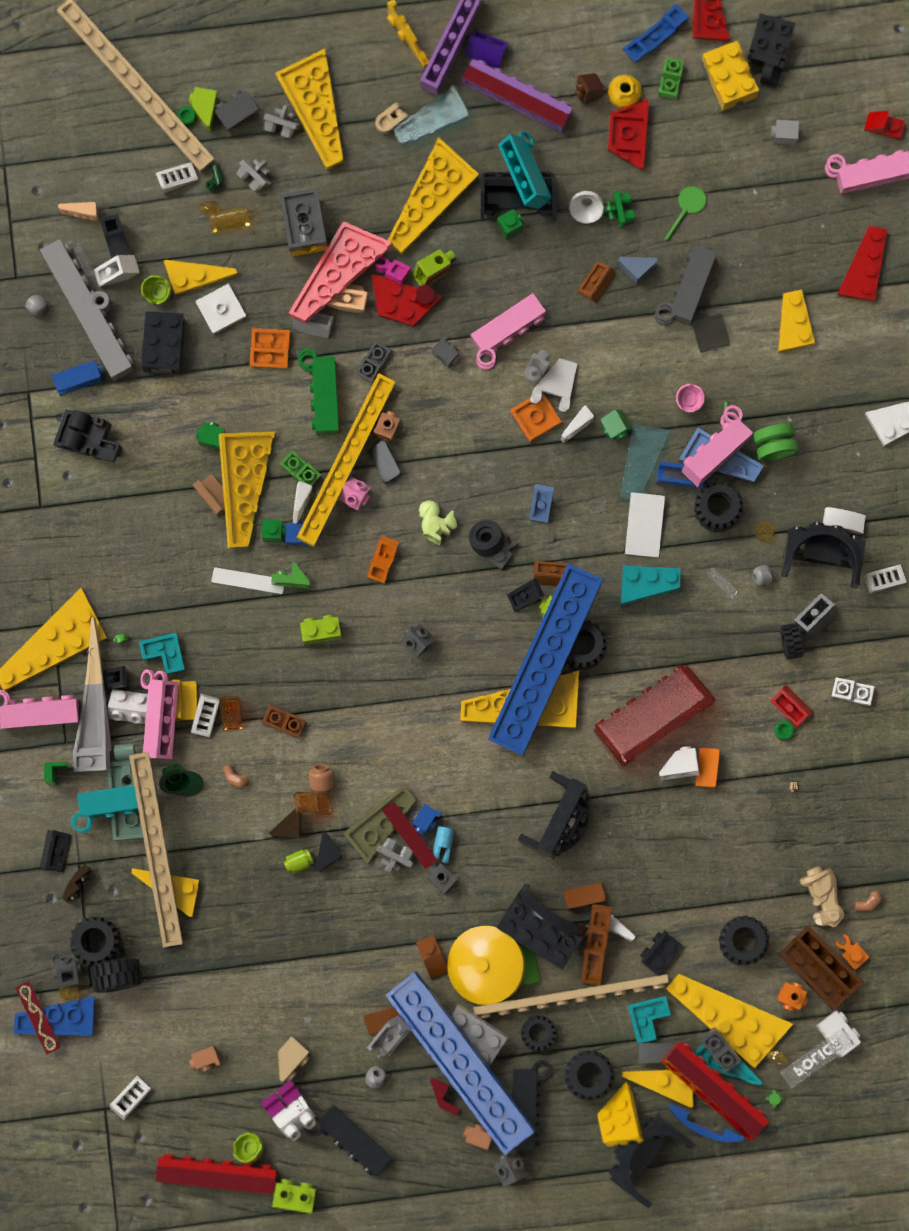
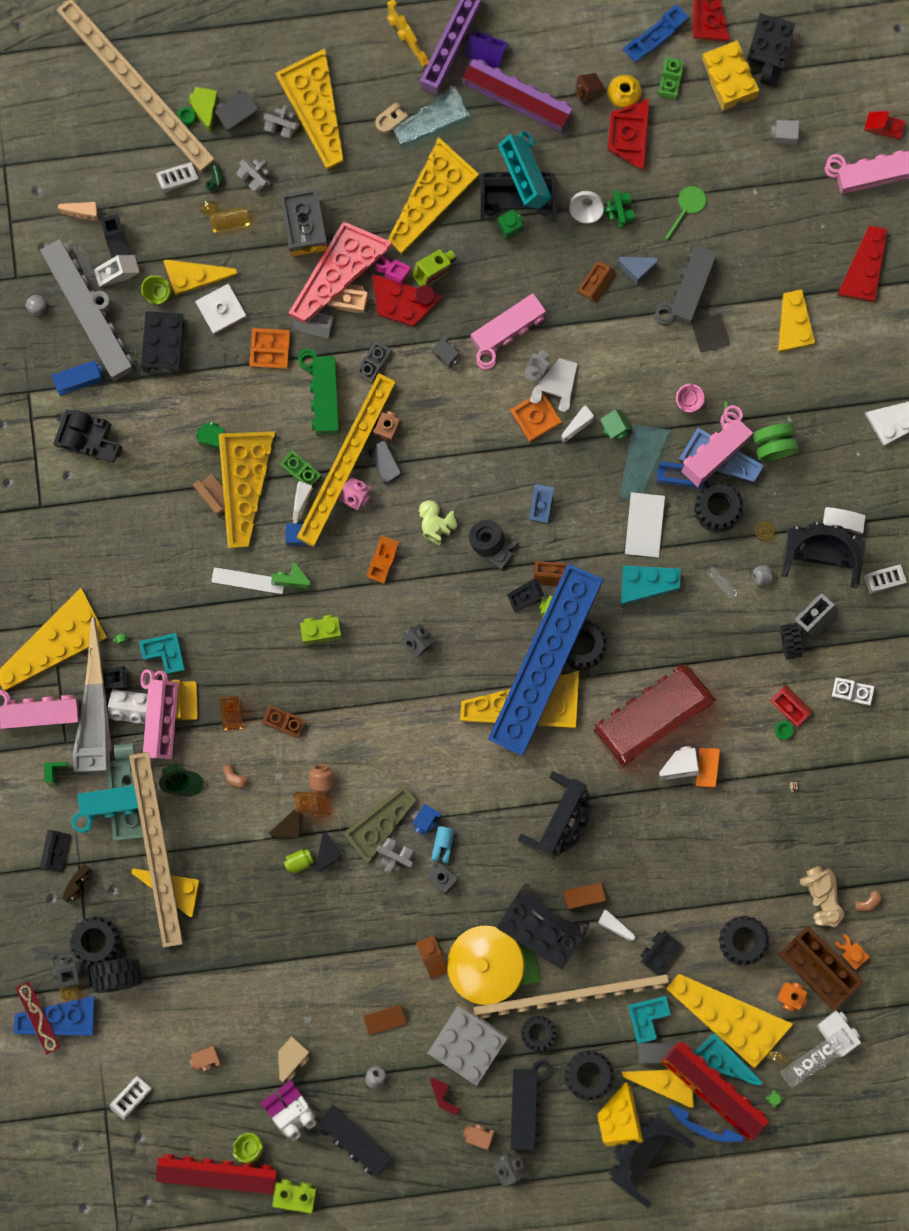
white slope [191,694,220,737] -> none
green brick [262,519,286,543] -> none
light grey hinge [367,1016,412,1058] -> none
dark red sticker [382,802,438,869] -> none
plate [385,971,536,1155] -> none
dark orange slope [581,904,613,986] -> none
dark grey slope [700,1027,741,1073] -> none

